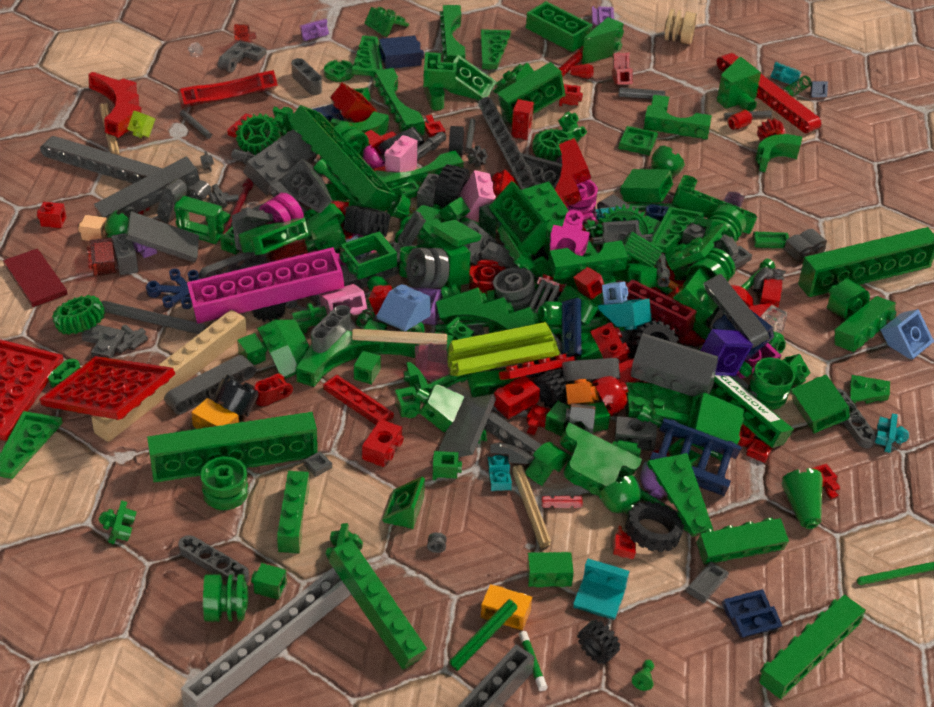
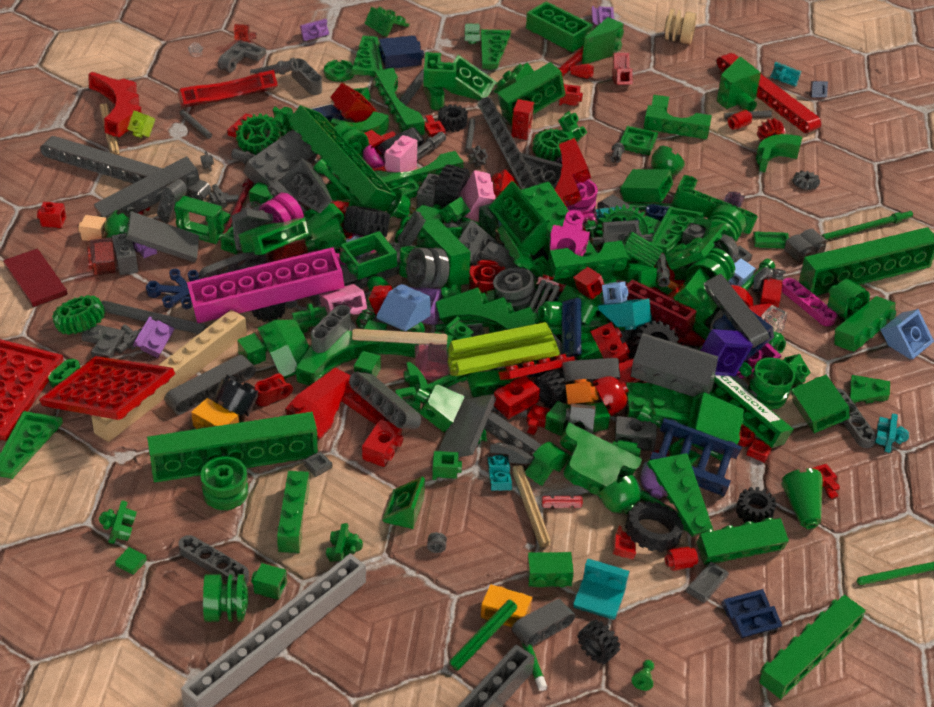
green brick [328,539,427,670] -> none
green tile [430,220,482,247] -> none
green arch [440,5,466,63] -> none
black tyre [449,126,464,158] -> none
dark grey axle [618,88,665,99] -> none
green piece [782,75,811,97] -> none
none -> green tile [115,547,147,575]
none -> medium lavender plate [133,317,175,358]
none -> green brick [249,182,273,207]
none -> dark grey pin [250,57,298,75]
none -> red wedge [285,367,351,440]
none -> dark grey beam [349,372,421,430]
none -> dark grey axle [399,68,424,106]
none -> black tyre [438,104,468,132]
none -> green bracket [464,23,480,44]
none -> dark grey beam [512,599,575,647]
none -> dark grey pin [611,142,625,163]
none -> red brick [664,546,698,571]
none -> light blue brick [728,259,755,287]
none -> black tyre [736,487,776,523]
none -> dark pink beam [782,278,837,327]
none -> dark grey gear [793,170,820,190]
none -> green bar [821,211,913,240]

